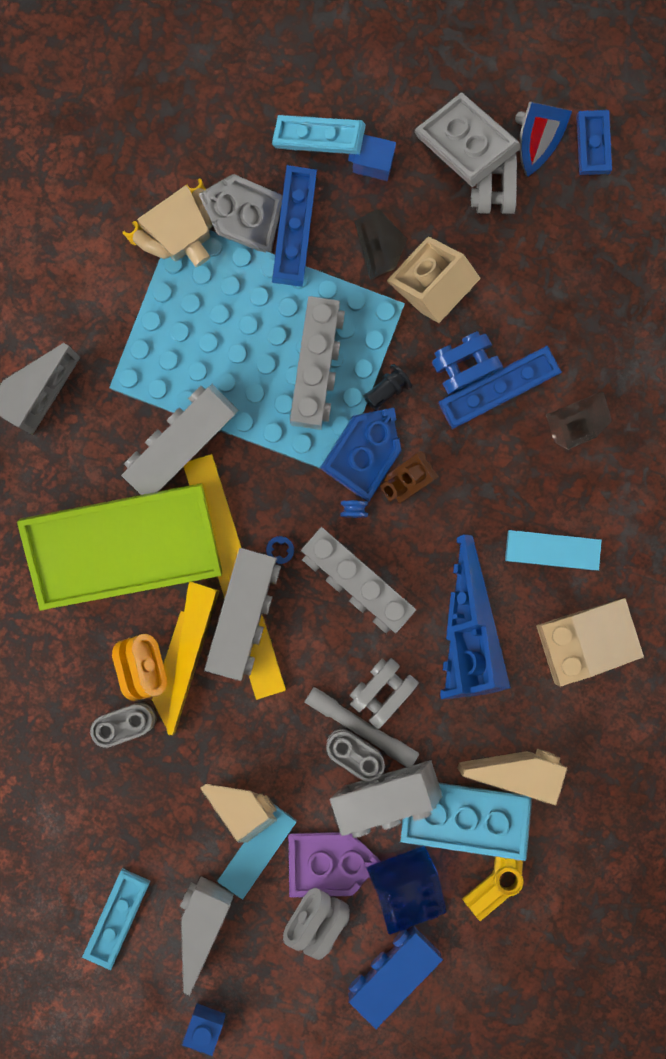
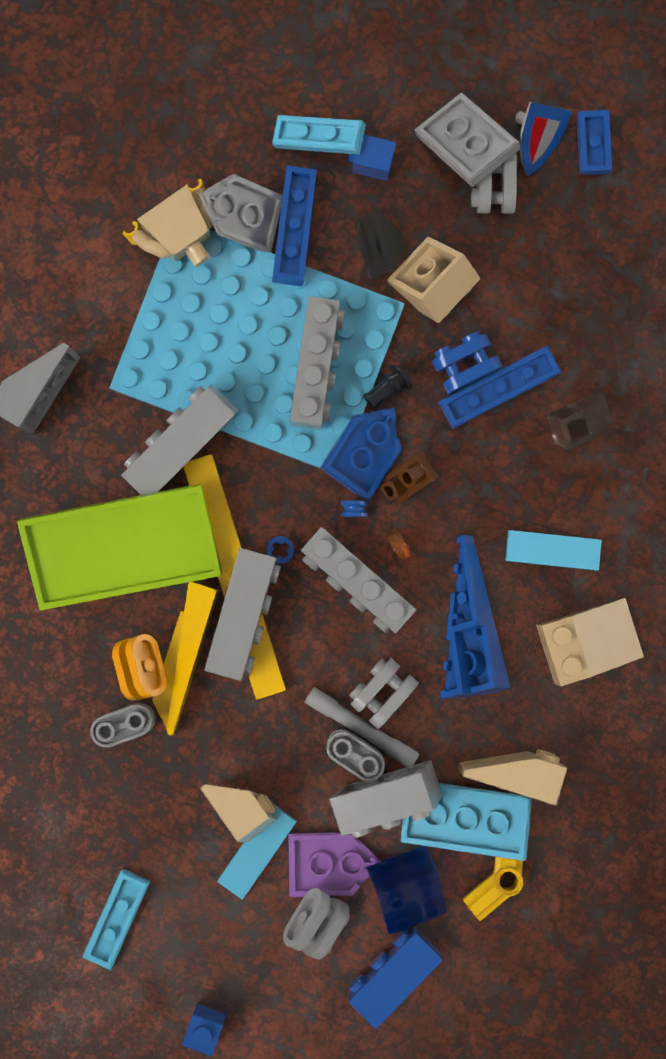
light grey slope [180,876,234,996] -> none
none -> clear orange tile [387,529,413,561]

